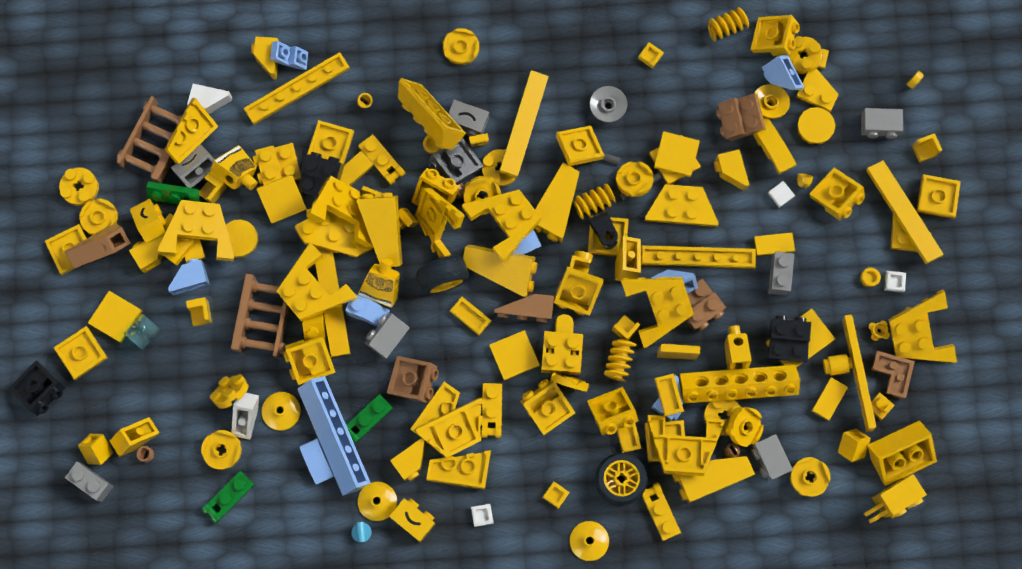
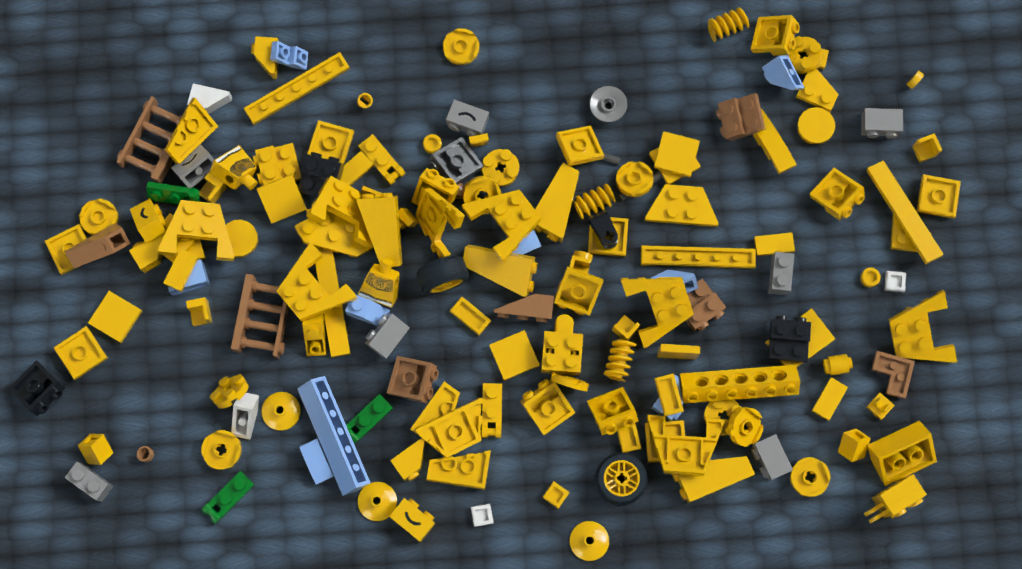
yellow plate [59,168,99,206] -> none
yellow slope [110,417,159,457] -> none
clear light blue wheel [124,314,161,350] -> none
yellow plate [283,335,335,385] -> none
medium azure plate [352,522,372,543] -> none
yellow slope [398,78,466,150] -> none
yellow tile [499,70,549,178] -> none
yellow slope [615,236,641,281] -> none
yellow tile [638,42,664,69] -> none
yellow plate [642,482,681,541] -> none
yellow slope [714,149,749,191] -> none
medium nougat hinge [724,443,740,458] -> none
yellow torso [725,325,752,370] -> none
yellow dish [755,84,790,119] -> none
white tile [768,181,795,208] -> none
yellow hinge [797,173,813,188] -> none
yellow tile [842,315,877,432] -> none
yellow plate [868,320,890,341] -> none
none -> yellow tile [163,249,199,292]

